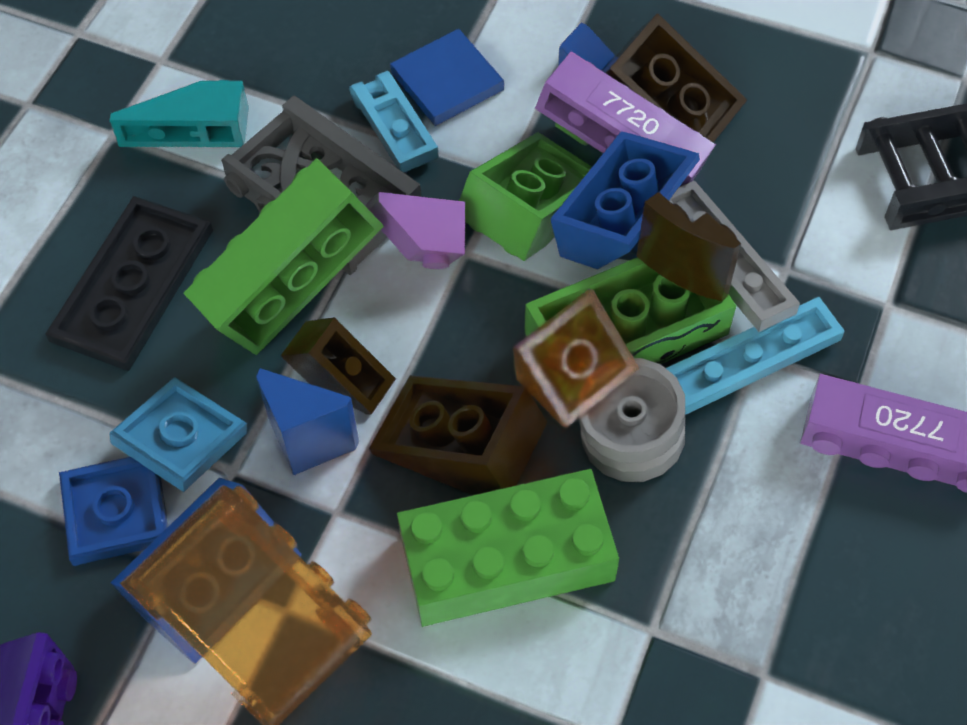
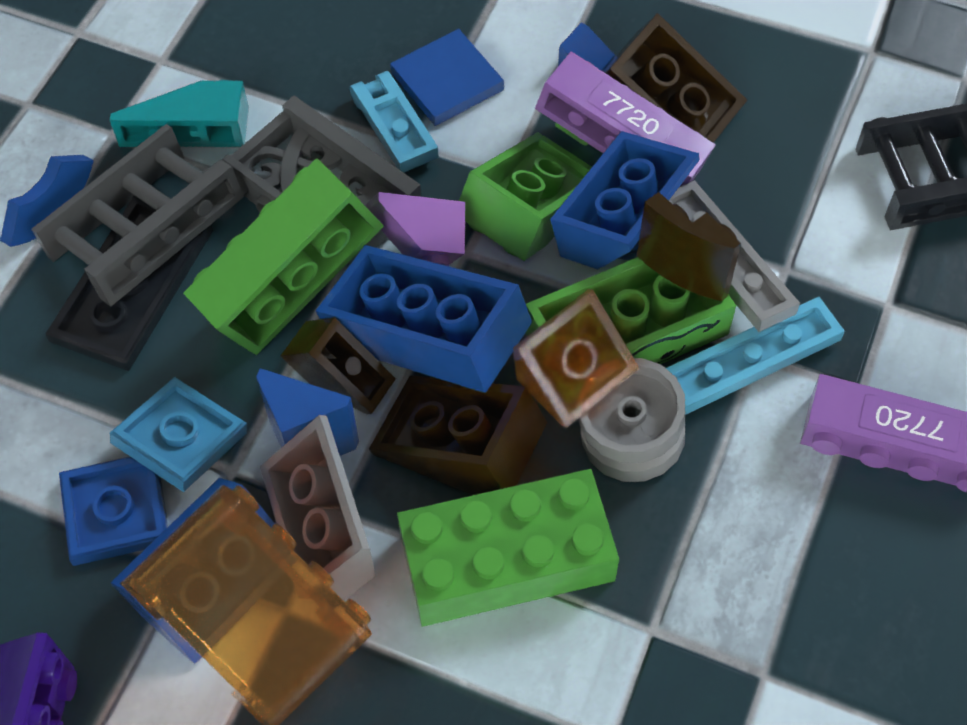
none -> blue tile [0,155,94,247]
none -> dark grey fence [31,124,244,306]
none -> light grey slope [260,415,375,600]
none -> blue brick [316,245,532,393]

